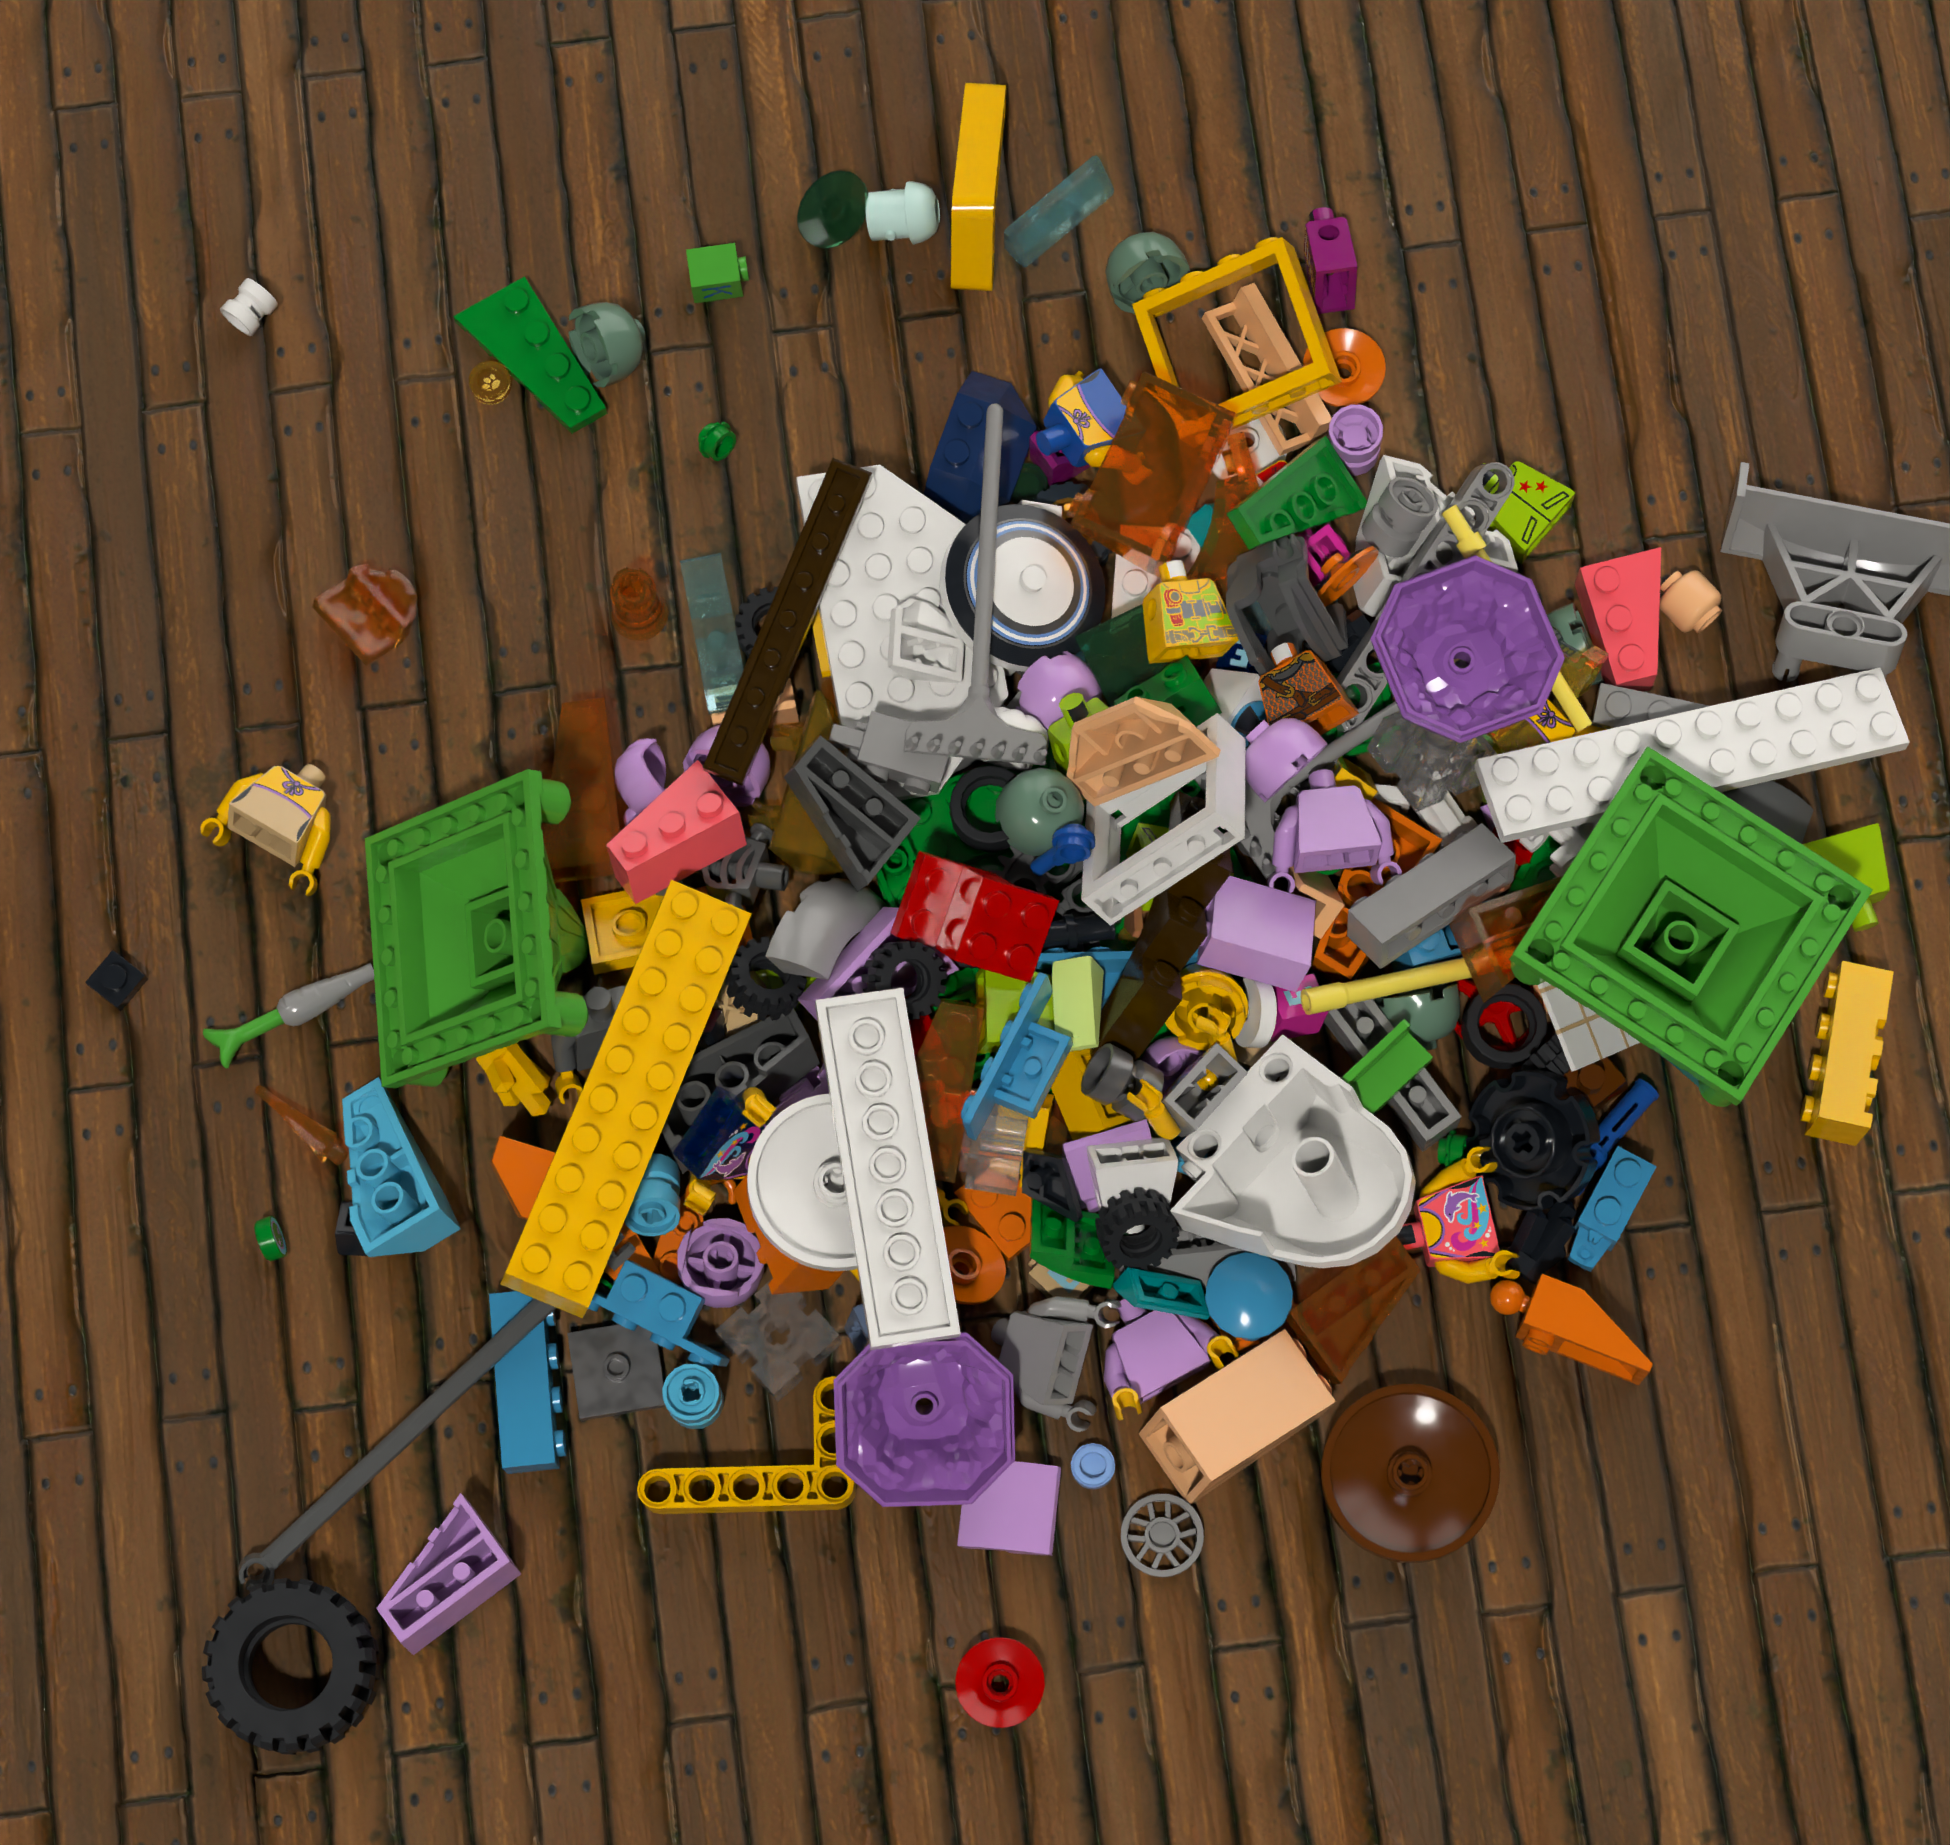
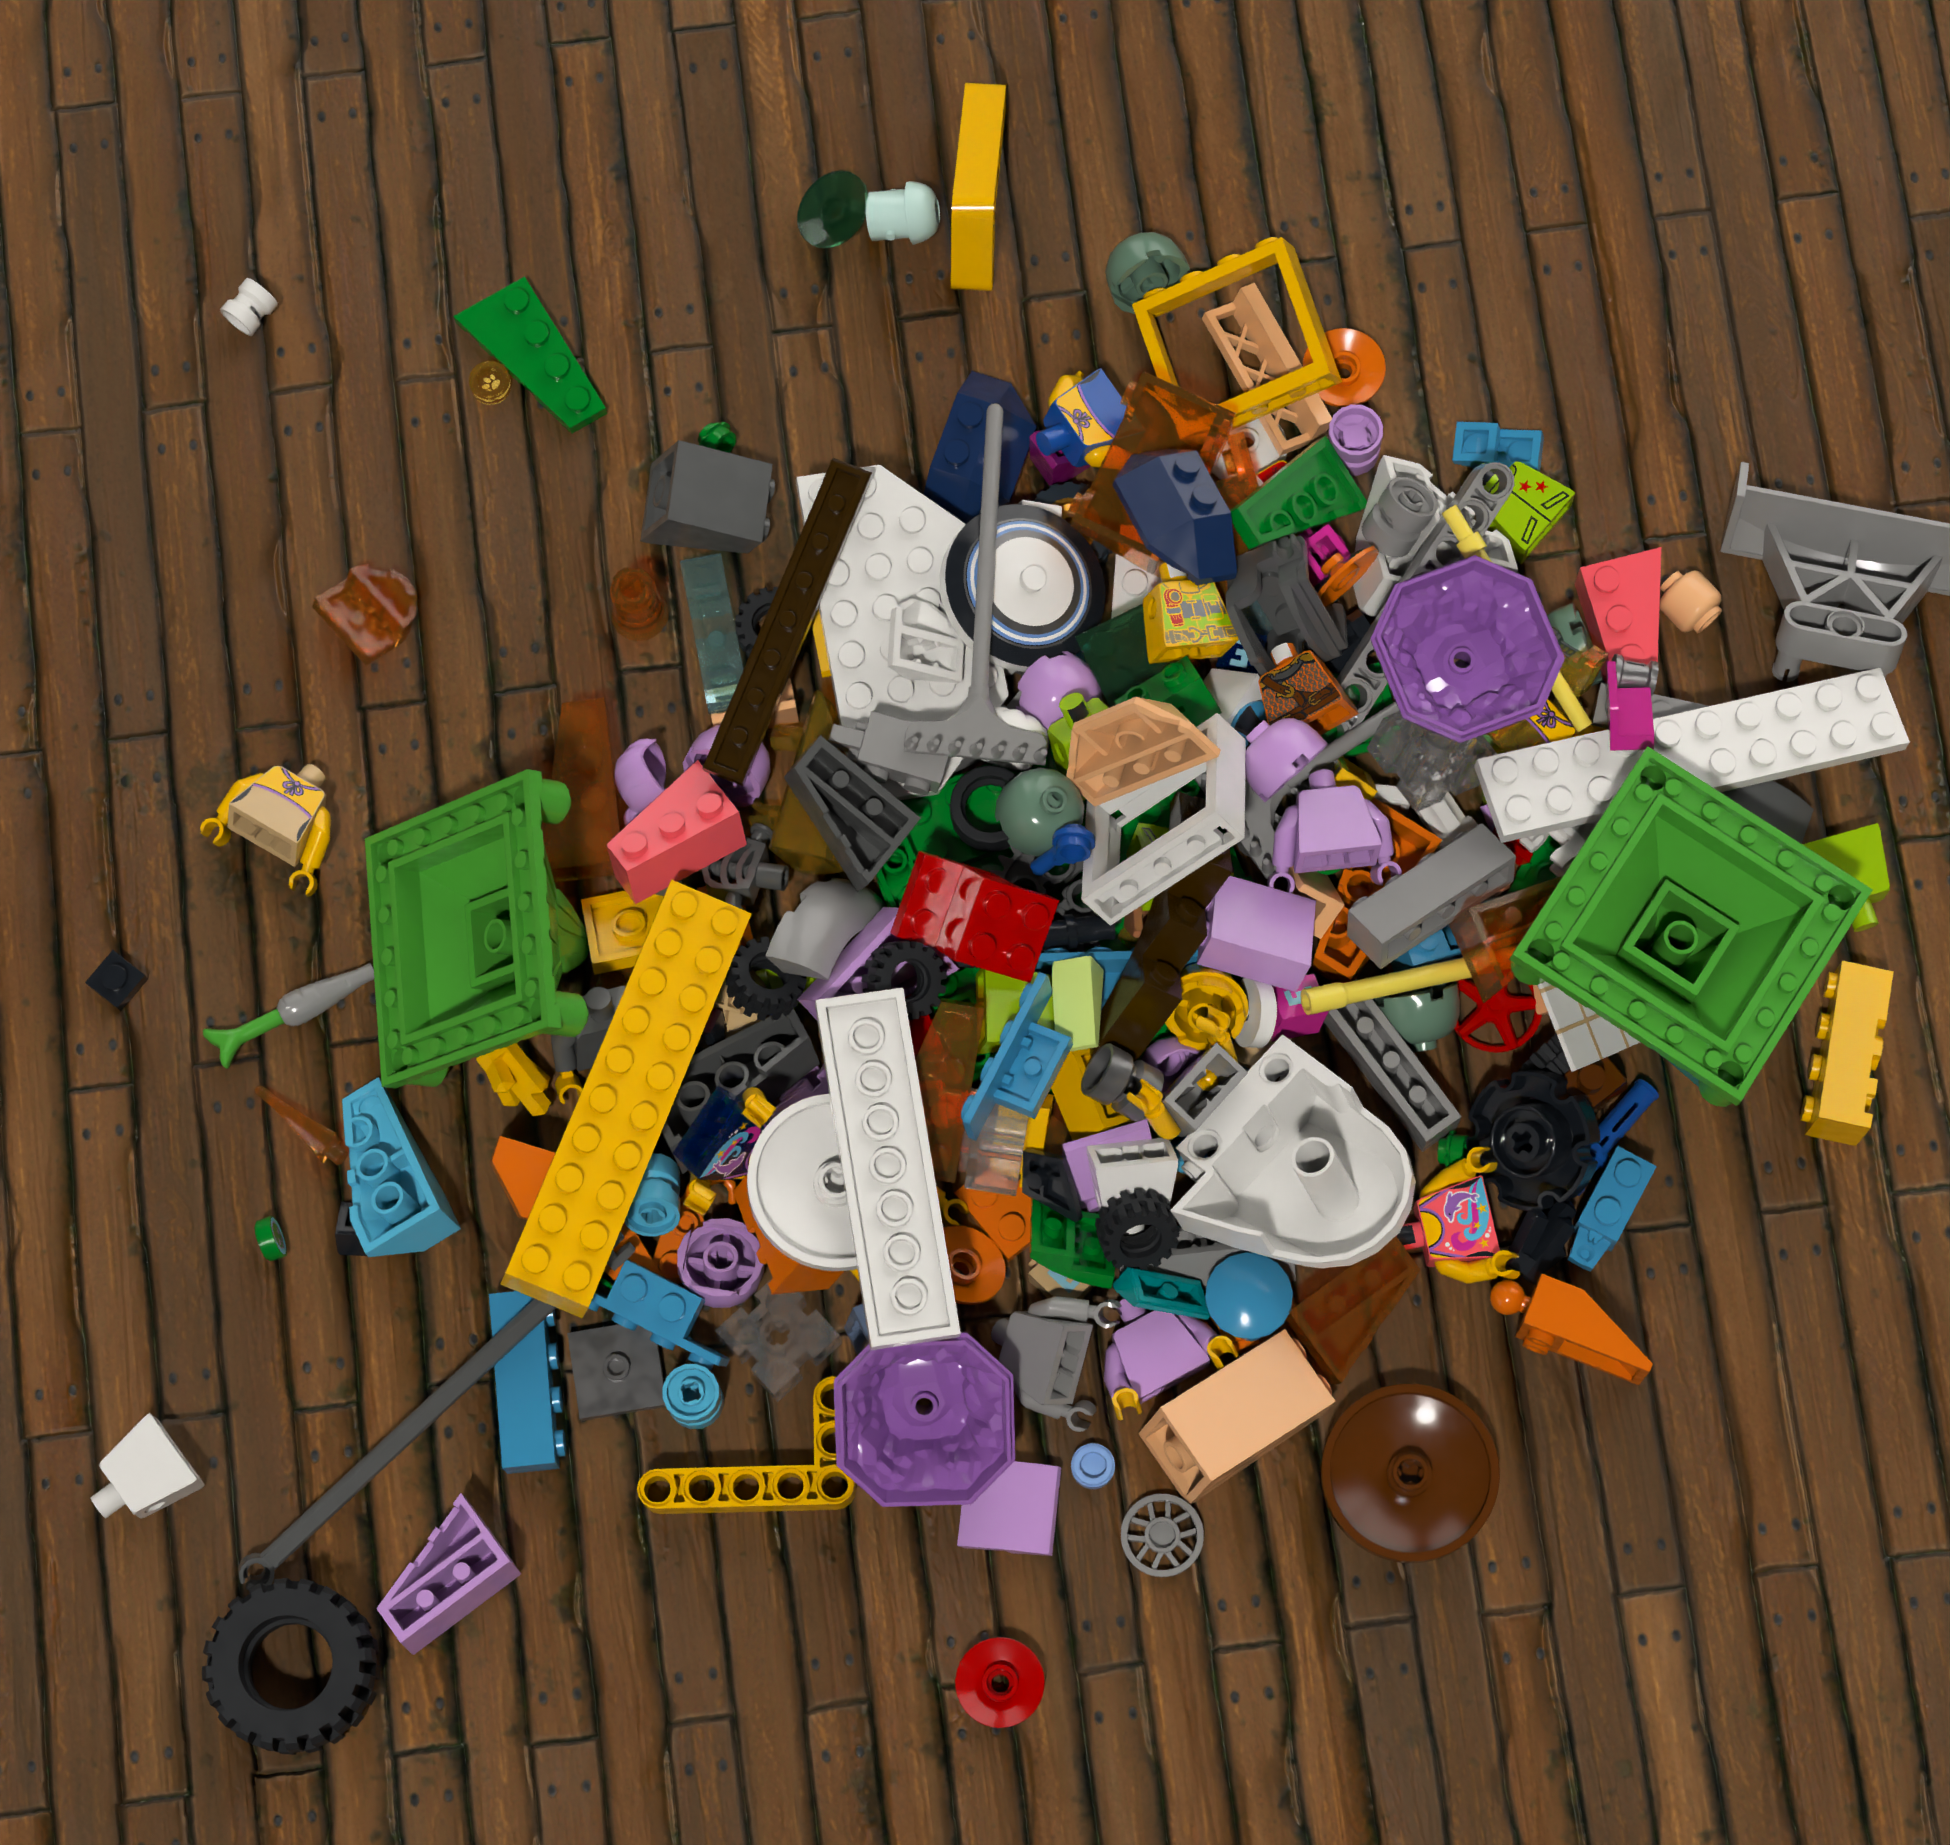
sand green cylinder [569,302,645,388] -> none
bright green brick [686,243,749,303] -> none
clear light blue slope [1004,155,1114,267] -> none
clear green tile [1011,463,1048,504] -> none
magenta torso [1304,207,1357,314] -> none
bright green panel [1341,1019,1433,1115] -> none
black tyre [1461,983,1547,1069] -> none
none -> white torso [90,1413,205,1519]
none -> dark grey slope [640,440,775,554]
none -> dark blue wedge [1113,449,1237,585]
none -> dark azure slope [1452,422,1544,472]
none -> dark pink panel [1607,661,1654,751]
none -> flat silver bush [1612,654,1659,697]

